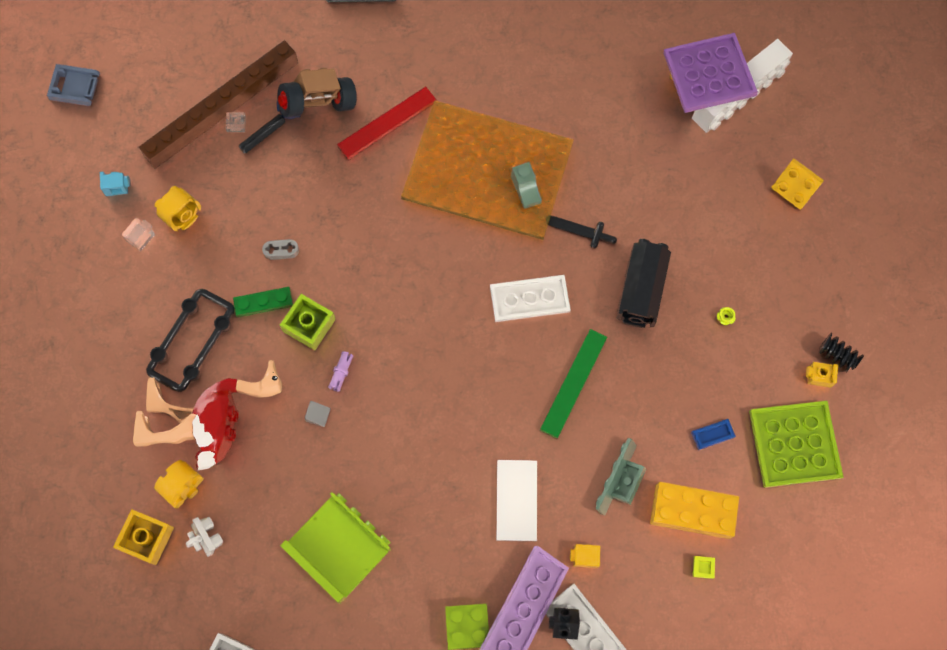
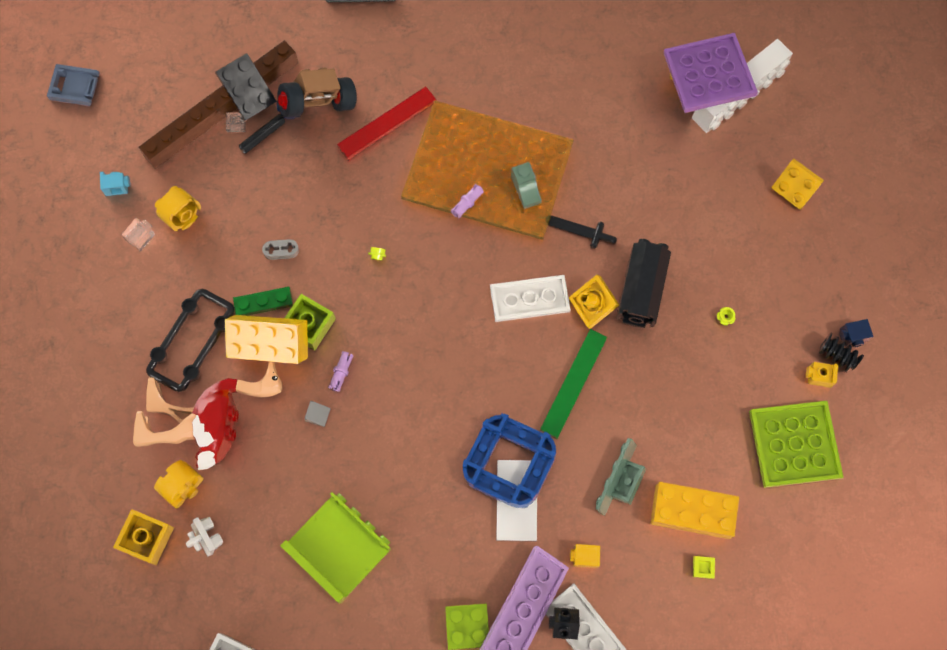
blue tile [691,419,736,451] -> none
none -> black plate [215,53,277,121]
none -> yellow brick [225,315,308,364]
none -> neon yellow plate [368,247,386,261]
none -> lavender pin [451,184,484,219]
none -> blue plate [463,413,556,508]
none -> yellow plate [569,274,620,328]
none -> dark blue brick [839,319,874,348]

